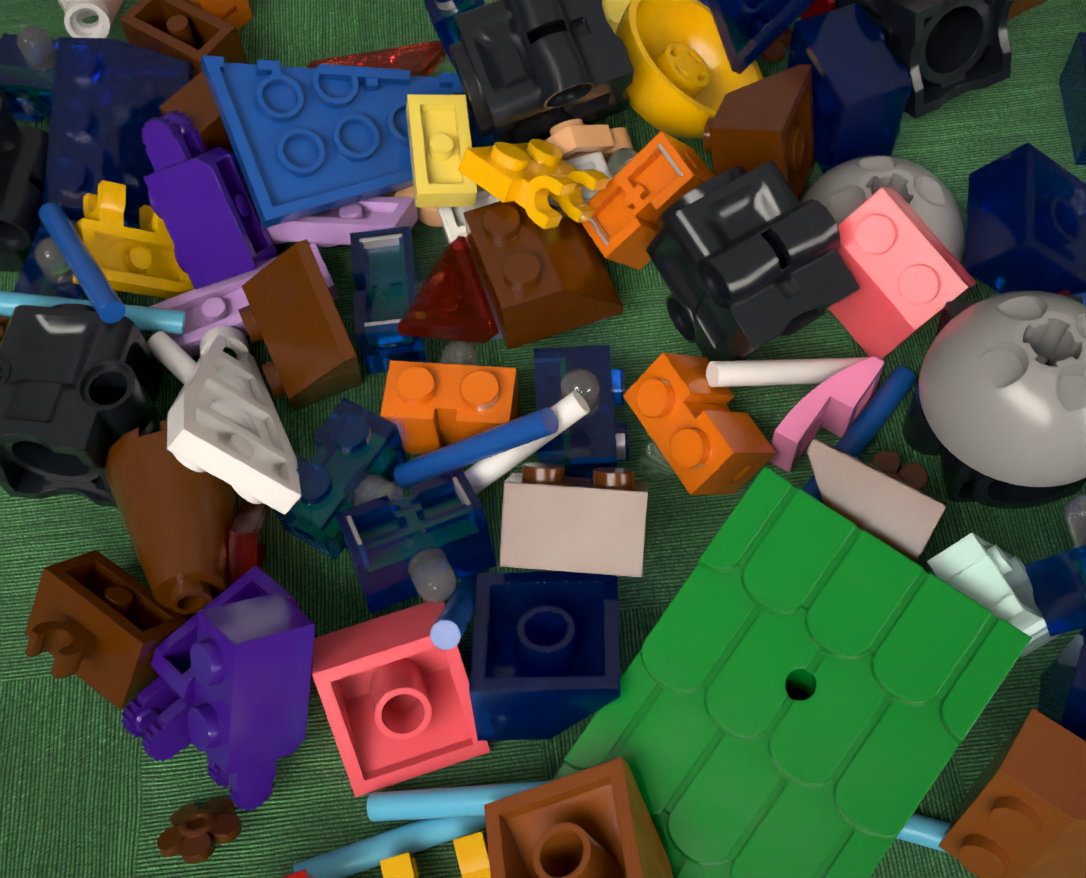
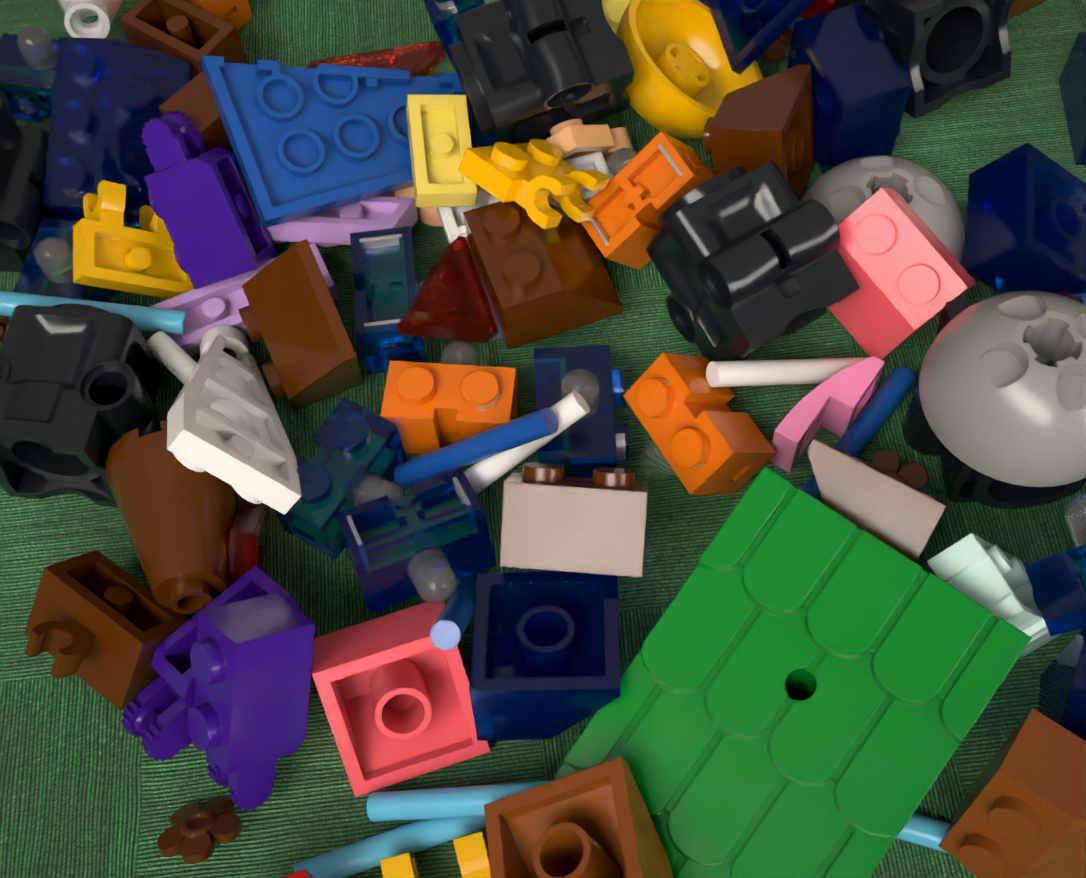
blue bar [38,202,126,323] -> none

